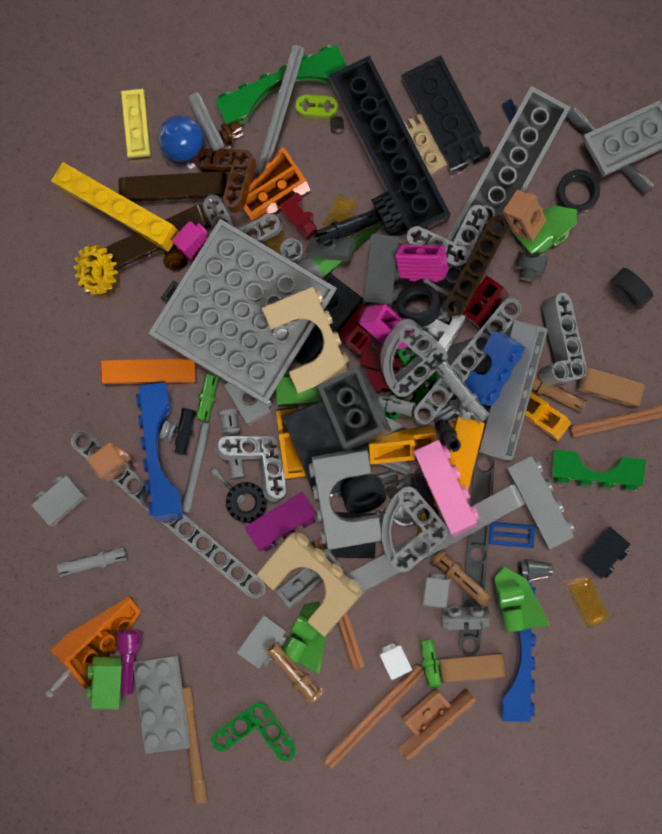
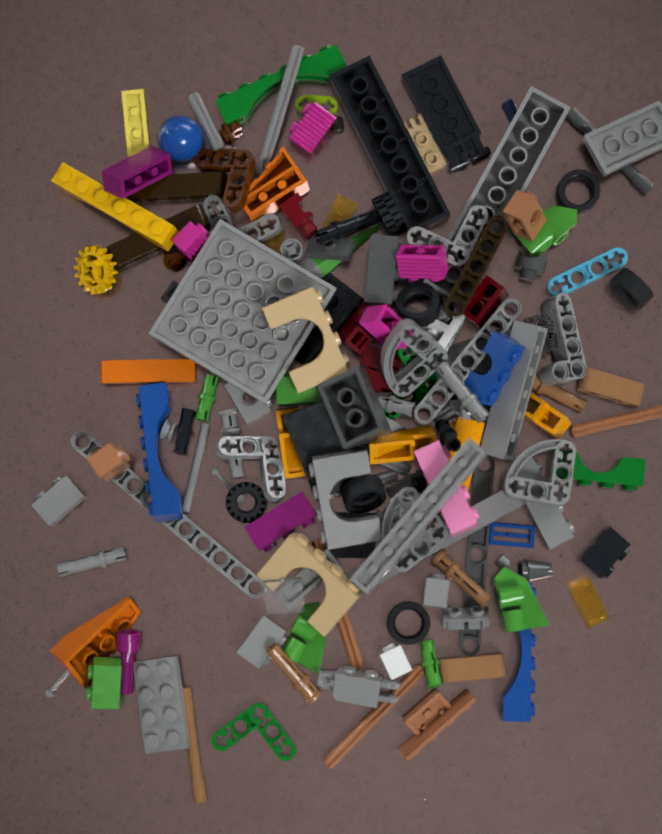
none -> magenta brick [102,146,172,199]
none -> clear piece [264,577,304,616]
none -> dark pink brick [288,100,337,154]
none -> light grey hinge [317,666,400,708]
none -> light grey plate [350,438,488,595]
none -> black tyre [387,601,430,645]
none -> light grey hand [490,555,510,587]
none -> light grey beam [503,439,576,507]
none -> clear piece [524,309,563,355]
none -> medium azure beam [546,247,628,297]

